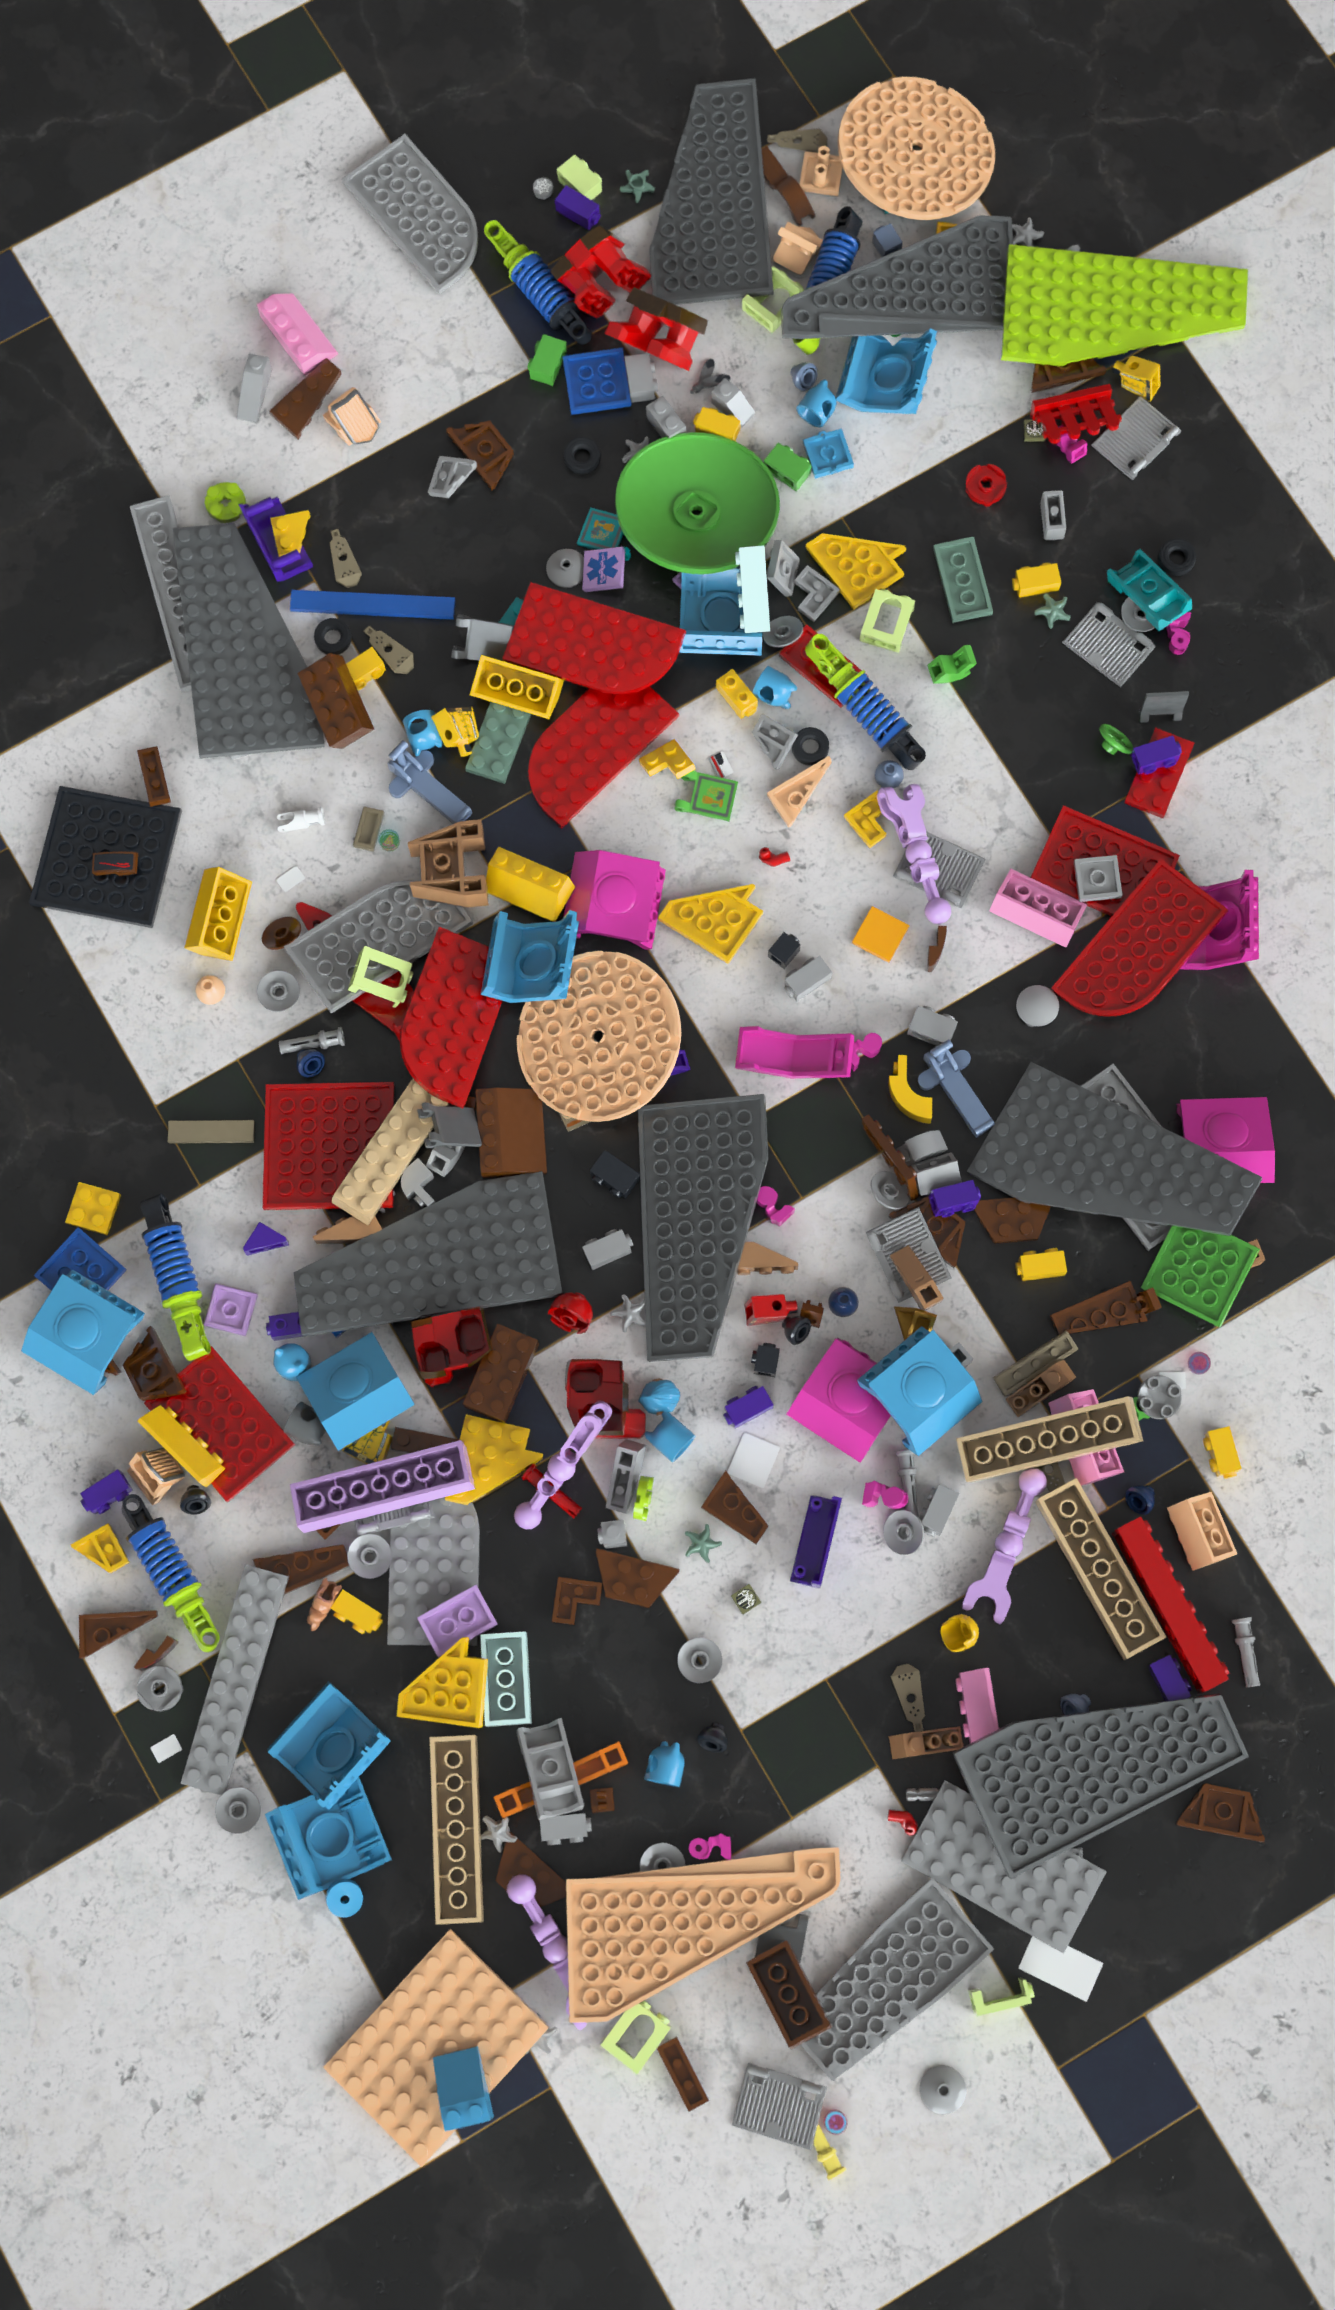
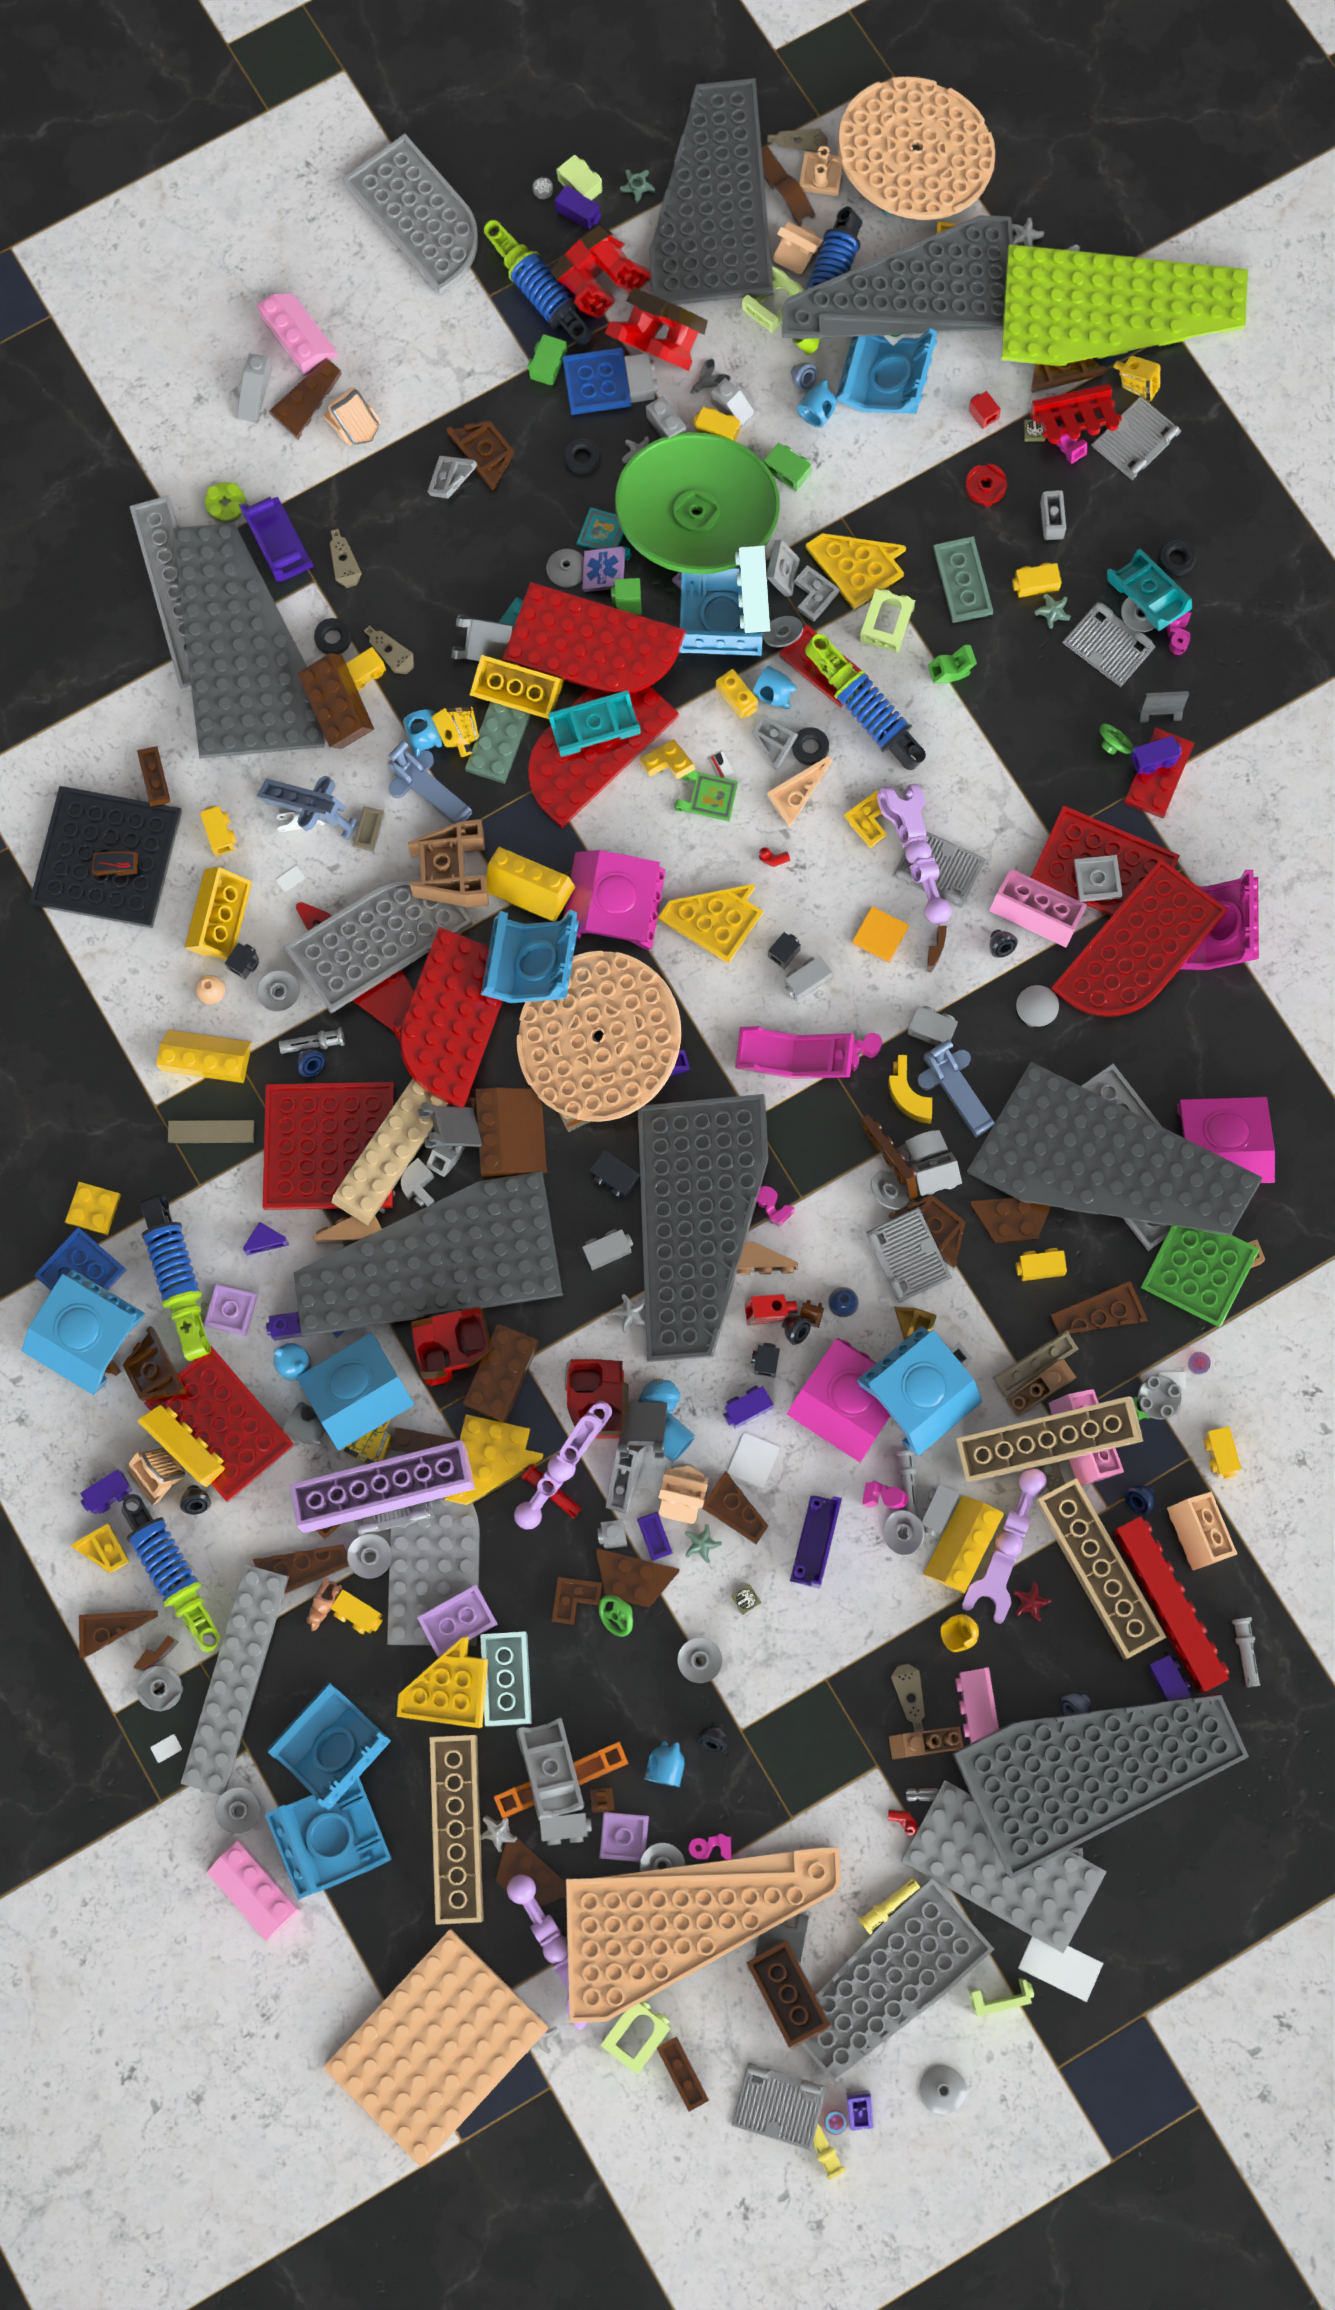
reddish brown dish [261,917,301,950] -> none
yellow wing [270,510,310,557] -> none
blue tile [290,590,455,619] -> none
piece [326,1879,363,1917] -> none
yellowish green panel [348,946,413,1008] -> none
clear light blue tile [378,829,400,852] -> none
dark azure slope [433,2046,494,2132] -> none
red cylinder [548,1293,593,1334] -> none
lime plate [633,1476,654,1521] -> none
dark azure plate [803,428,854,479] -> none
sand blue brick [872,223,903,257] -> none
sand blue brick [875,760,904,788] -> none
medium nougat slope [890,1245,944,1311] -> none
dark purple brick [928,1180,981,1217] -> none
reddish brown tile [1132,1287,1162,1314] -> none
reddish brown wing [1176,1784,1265,1842] -> none
none -> yellow slope [156,1029,252,1083]
none -> yellow brick [200,806,237,857]
none -> bright pink slope [207,1841,301,1941]
none -> black brick [224,943,259,980]
none -> sand blue piece [257,776,358,840]
none -> teal piece [548,691,641,757]
none -> bright green piece [599,1595,633,1637]
none -> lavender tile [599,1812,649,1862]
none -> bright green brick [611,578,642,615]
none -> dark grey flag [618,1402,668,1459]
none -> dark purple tile [637,1511,673,1561]
none -> light nougat piece [659,1464,709,1524]
none -> dark purple slope [846,2091,873,2131]
none -> light yellow pin [857,1878,921,1935]
none -> yellow slope [923,1495,1004,1595]
none -> red brick [969,391,1001,429]
none -> black brick [989,929,1018,958]
none -> dark red animal [1013,1582,1052,1622]

